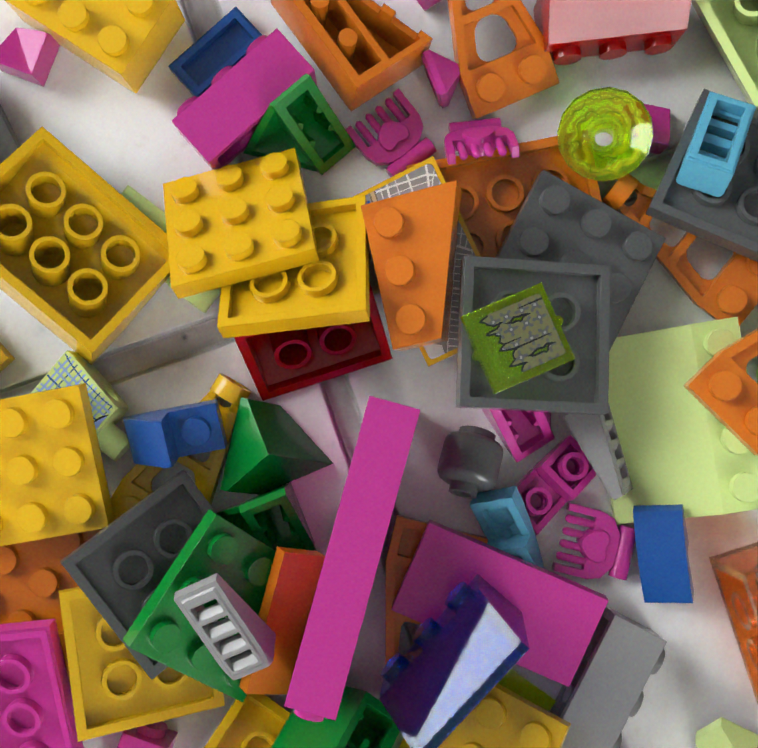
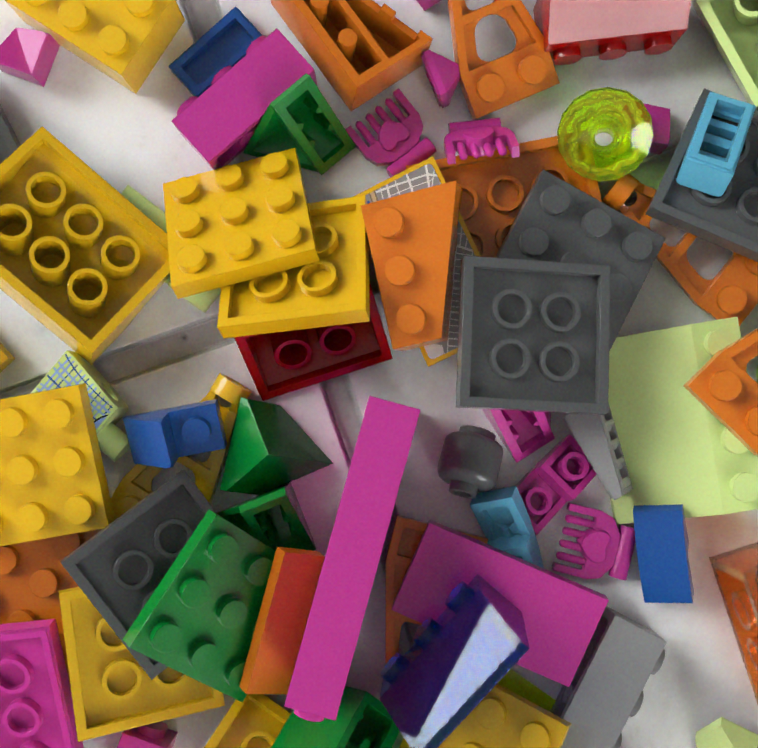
light grey slope [173,573,276,680] -> none
piece [460,282,575,394] -> none

